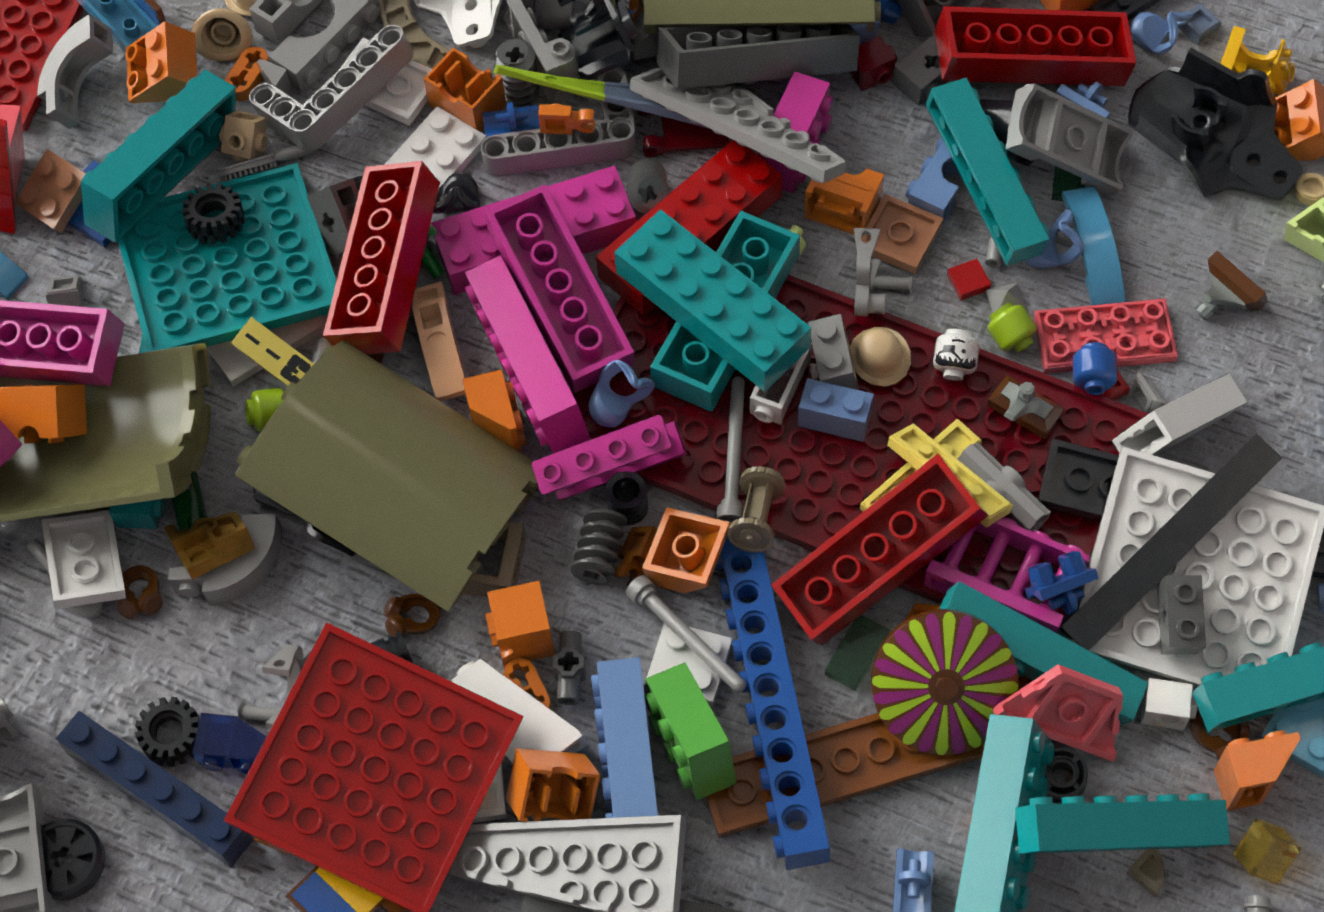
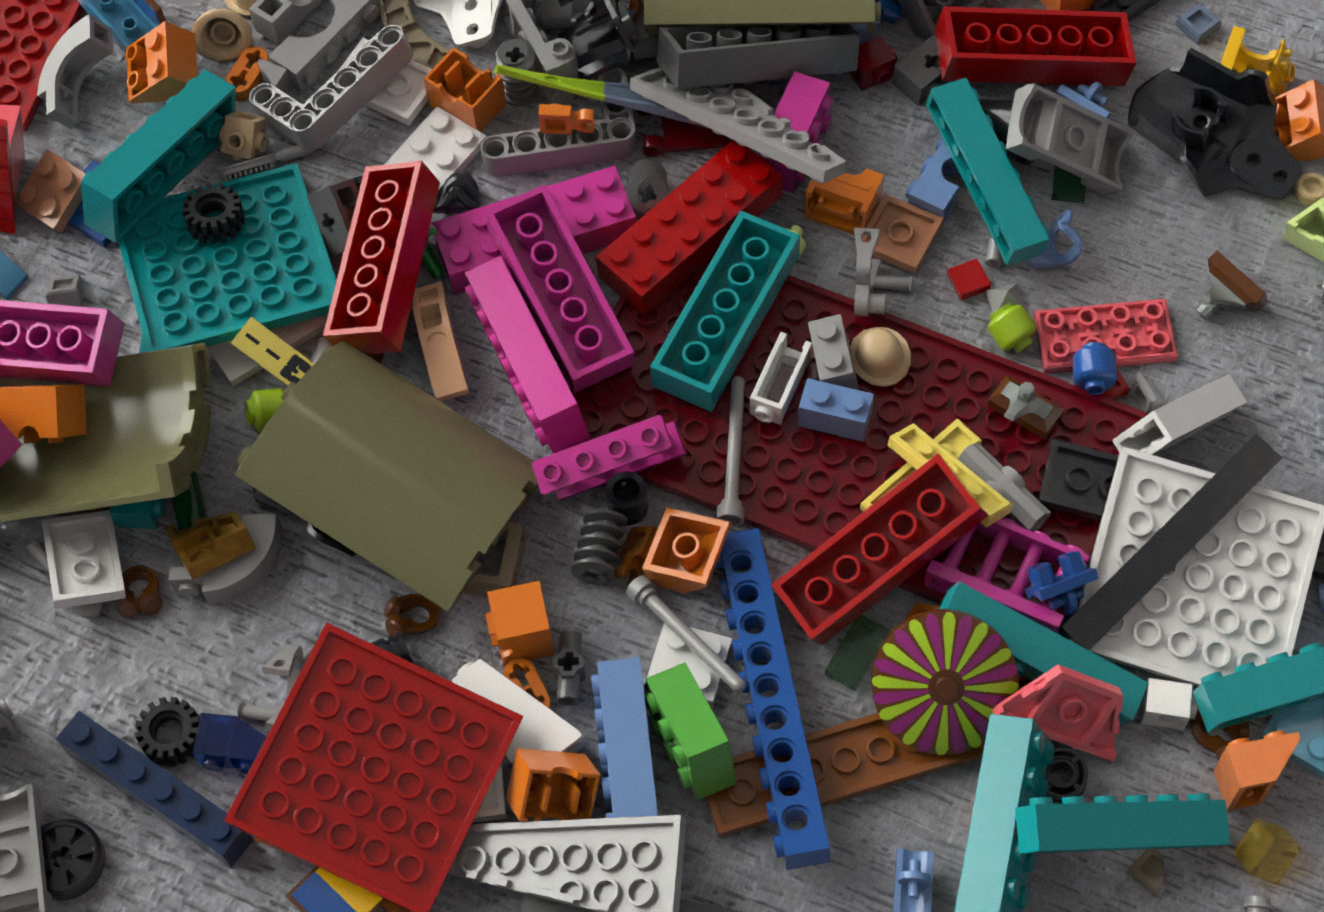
orange slope [462,370,526,453] -> none
blue hips [482,102,540,138] -> none
medium blue piece [588,360,655,427] -> none
teal brick [614,209,812,392] -> none
dark tan hose [728,466,786,553] -> none
white head [933,329,980,381] -> none
dark azure slope [1062,186,1126,305] -> none
medium blue piece [1131,11,1194,55] -> none
dark grey brick [1157,575,1206,655] -> none

